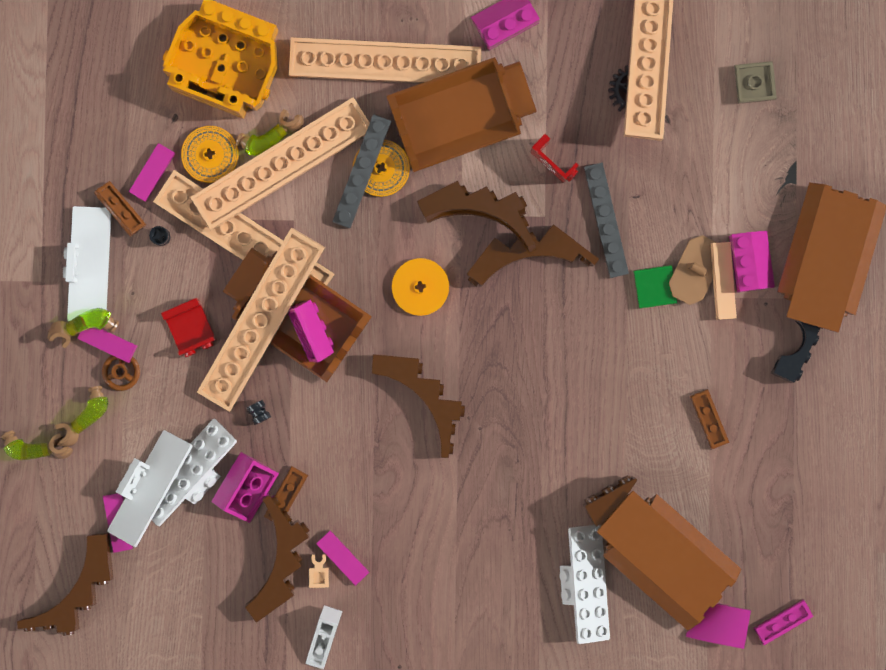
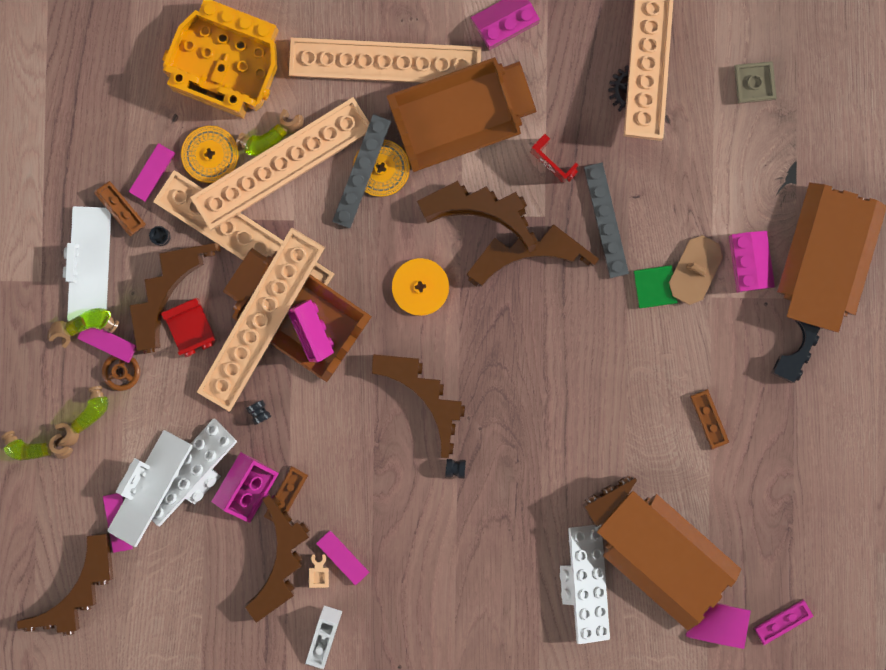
light nougat tile [710,242,737,320] -> none
none -> reddish brown arch [130,243,221,354]
none -> black wheel [445,459,466,479]

